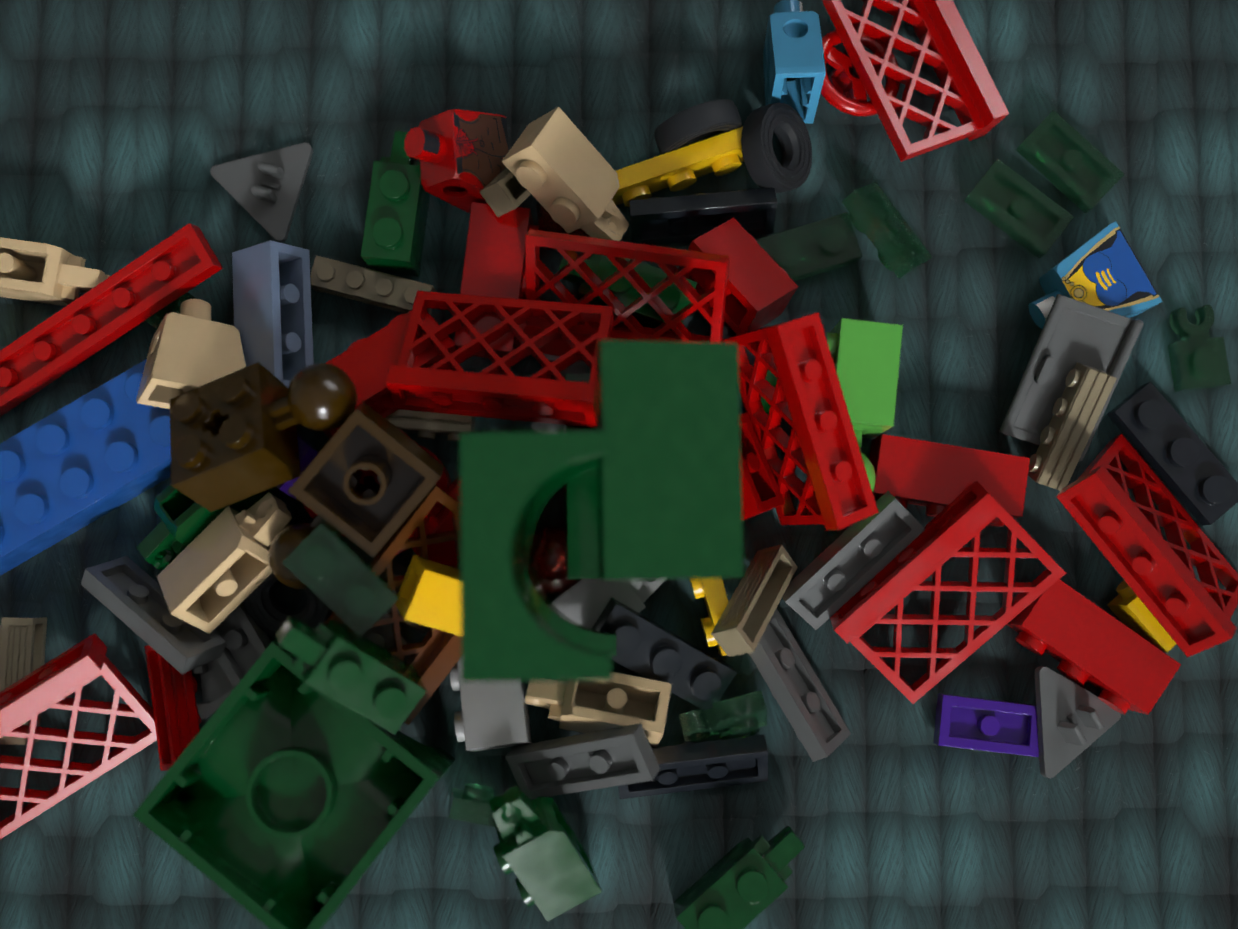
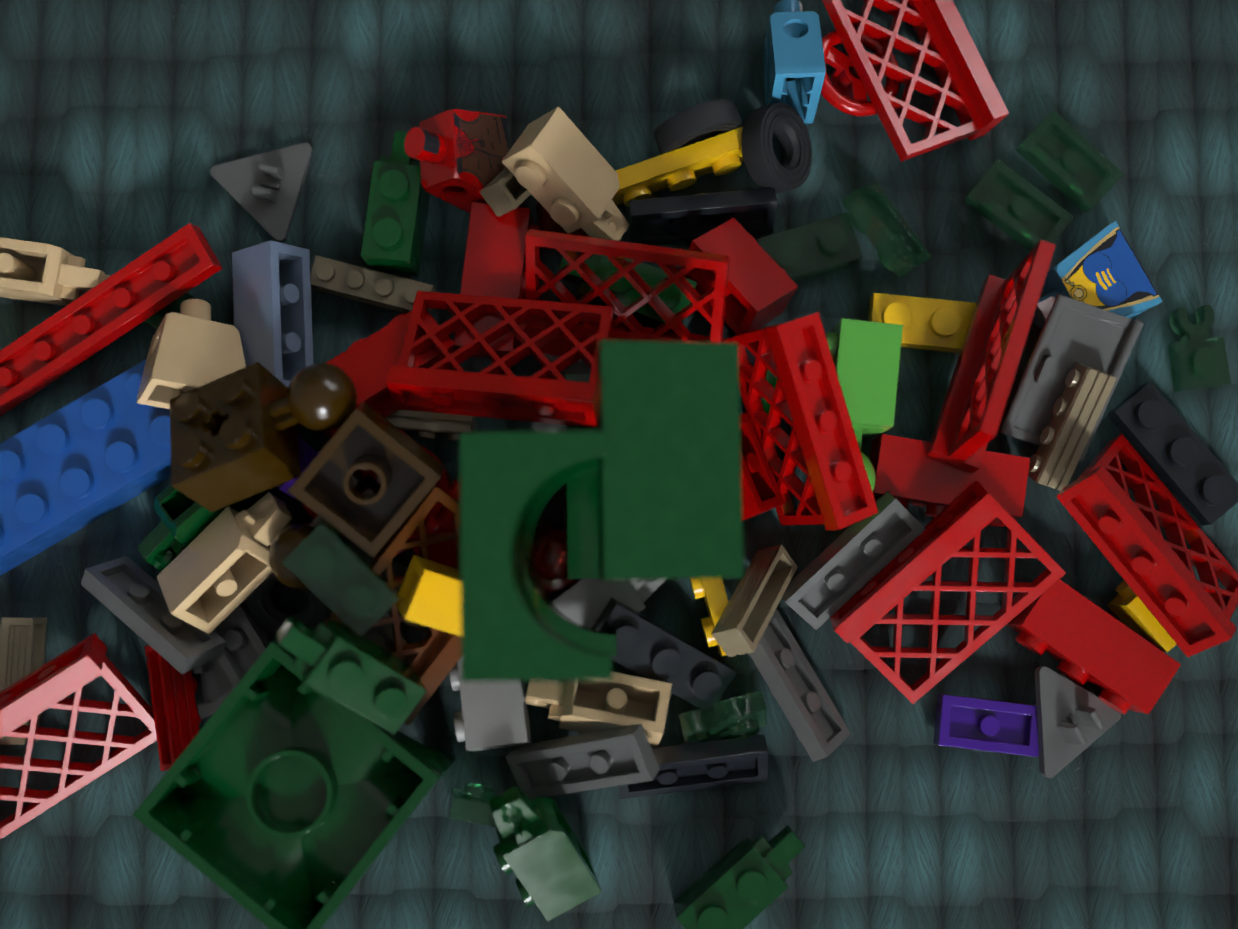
none -> yellow plate [868,293,976,353]
none -> red fence [926,240,1056,473]

